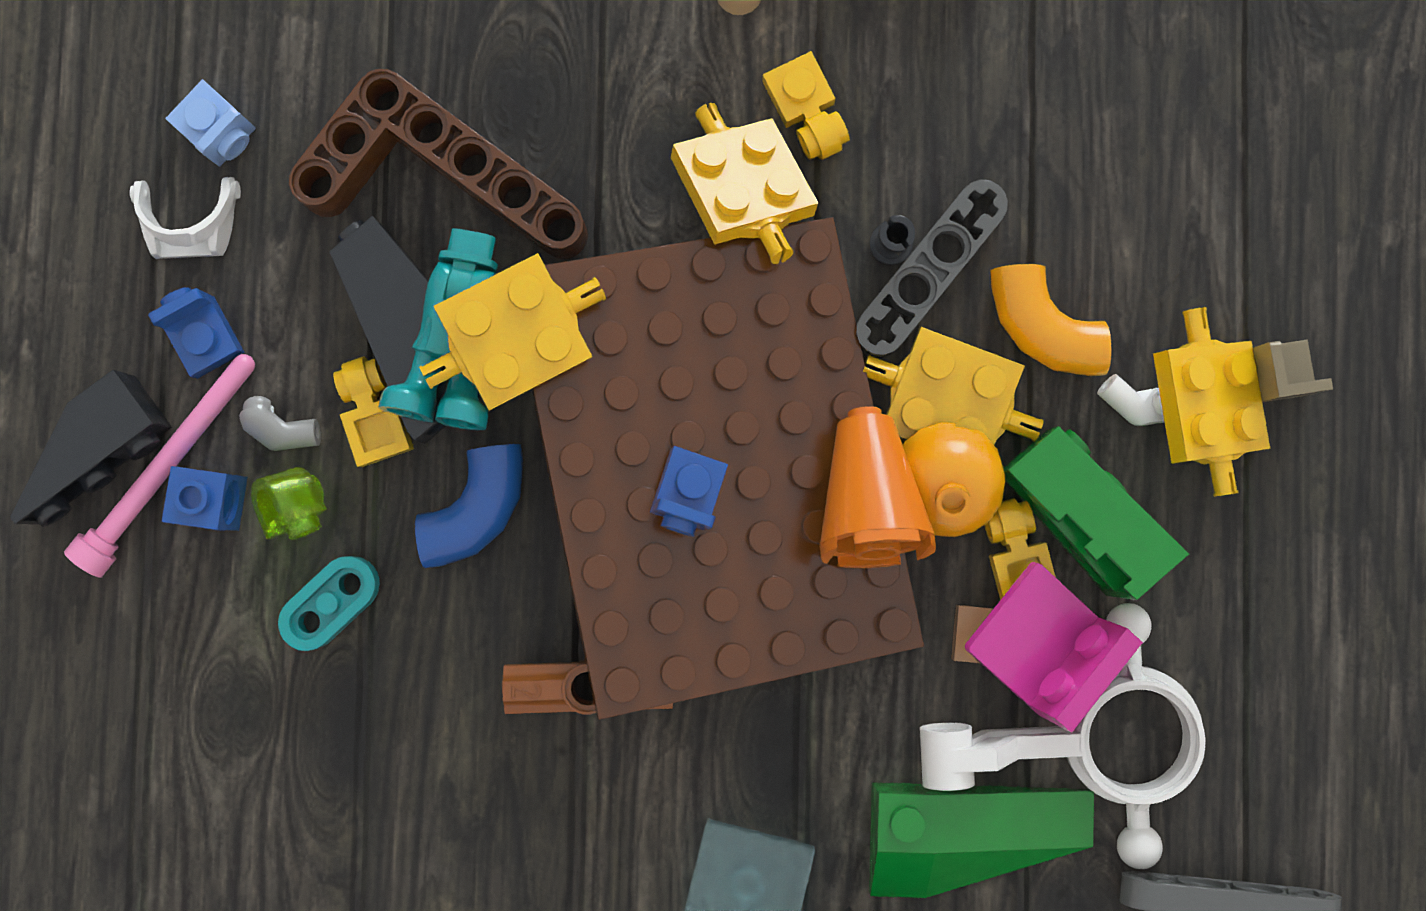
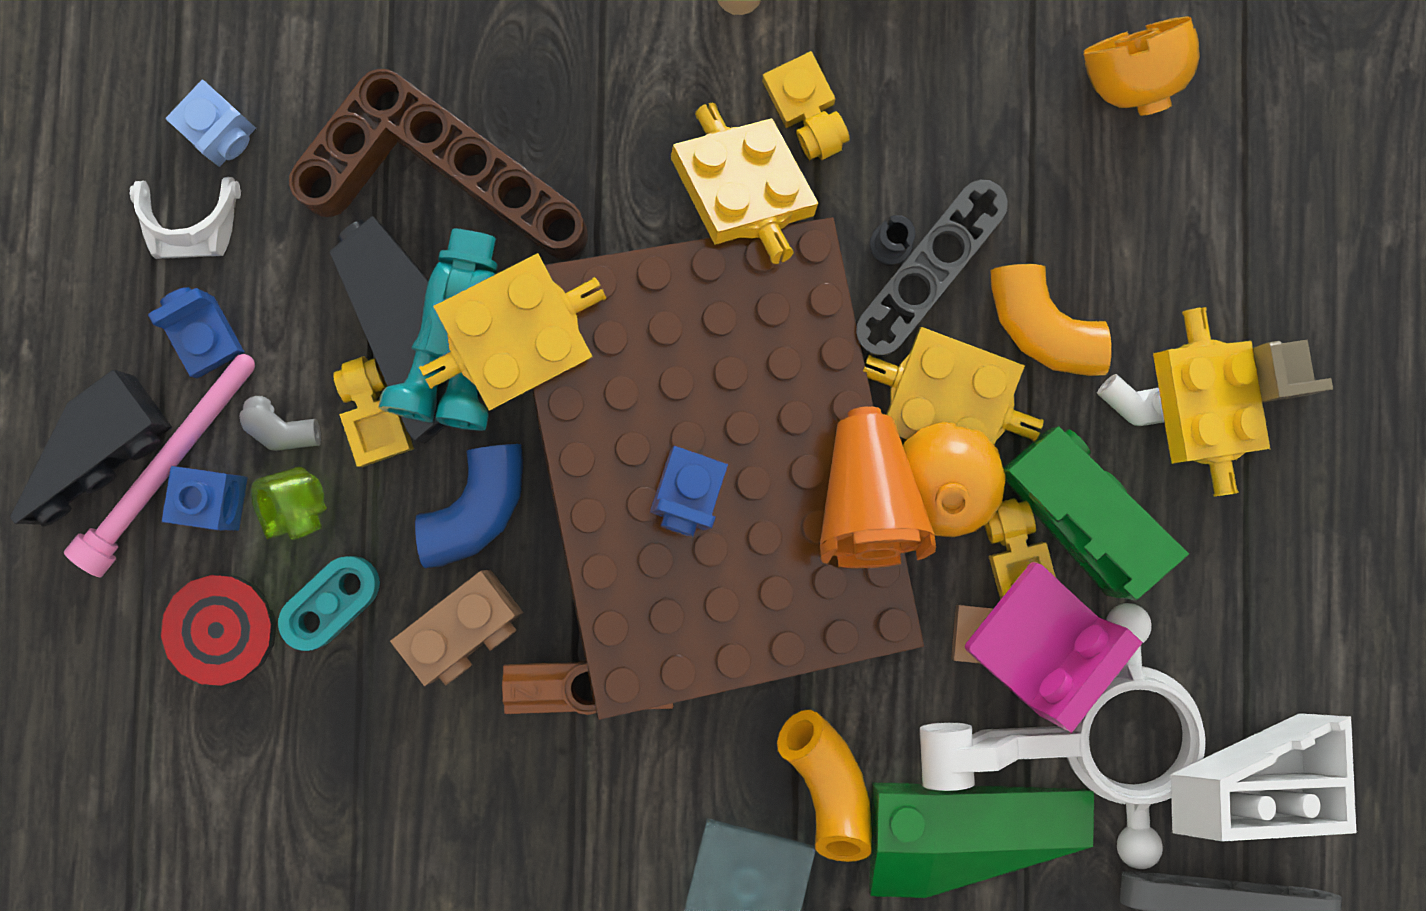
none -> red tile [161,575,277,686]
none -> medium nougat brick [390,570,524,686]
none -> light orange cylinder [777,710,872,862]
none -> light orange cylinder [1083,16,1200,116]
none -> white wedge [1171,713,1356,841]

